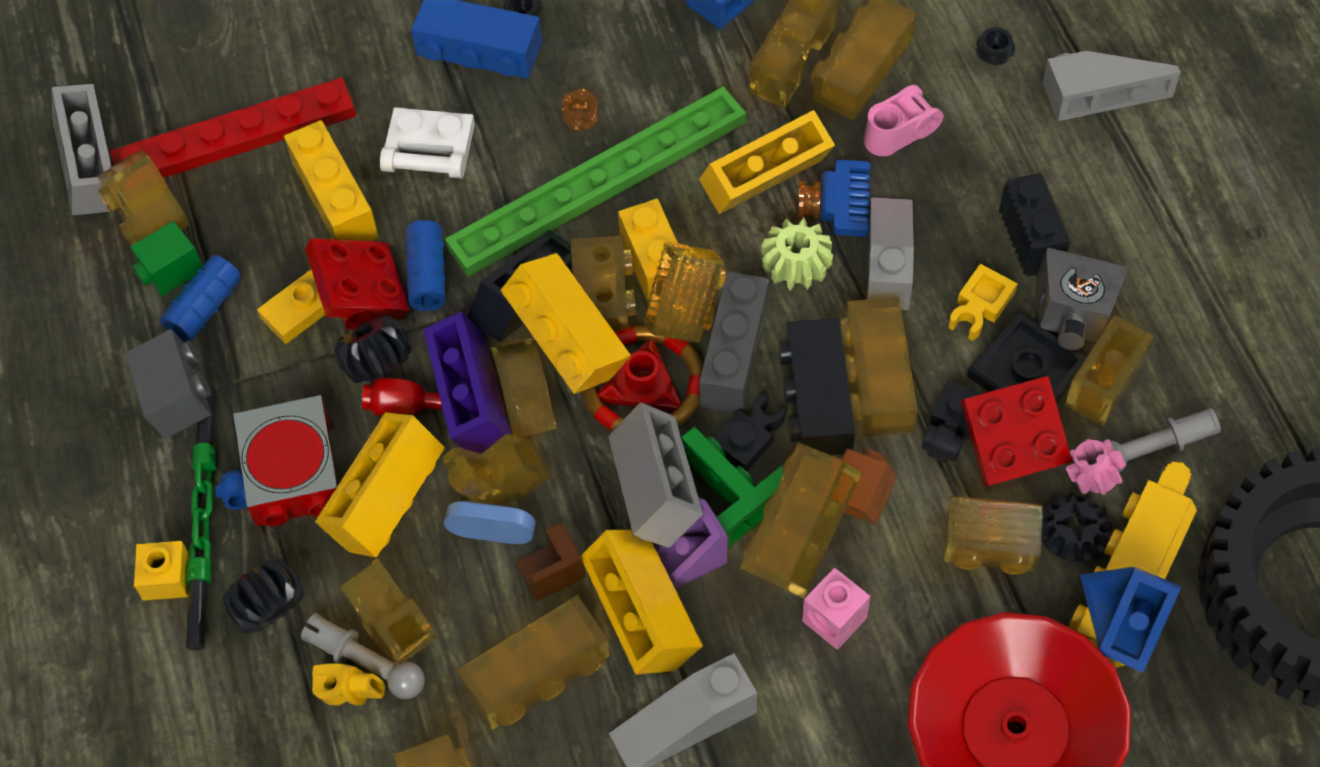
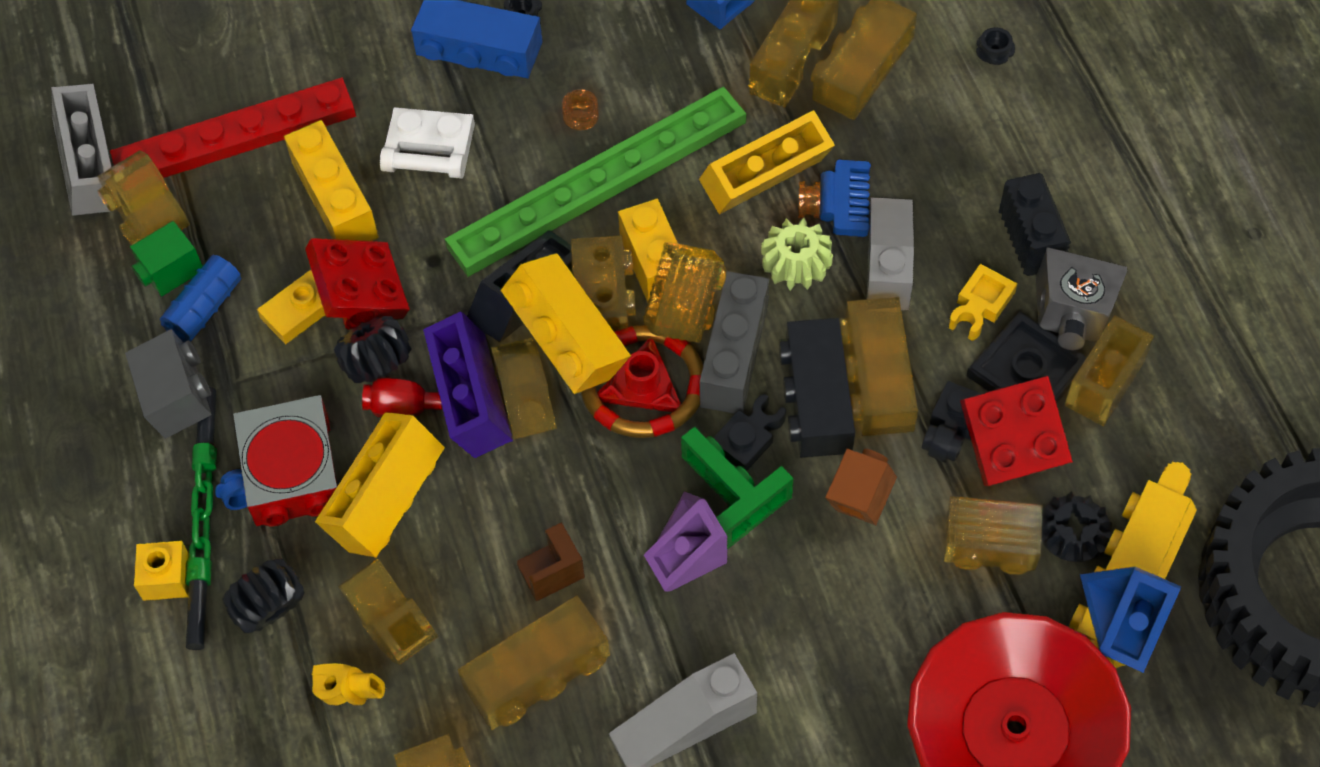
light grey pin [301,613,425,699] -> none
blue axle [405,220,446,311] -> none
clear yellow brick [442,433,551,506] -> none
medium blue tile [444,501,536,544] -> none
yellow brick [581,530,703,675] -> none
light grey brick [608,402,703,548] -> none
clear yellow brick [740,443,862,599] -> none
bright pink brick [802,567,871,650] -> none
bright pink piece [864,85,944,156] -> none
light grey slope [1042,51,1181,121] -> none
bright pink gear [1066,439,1126,495] -> none
light grey pin [1102,408,1221,473] -> none

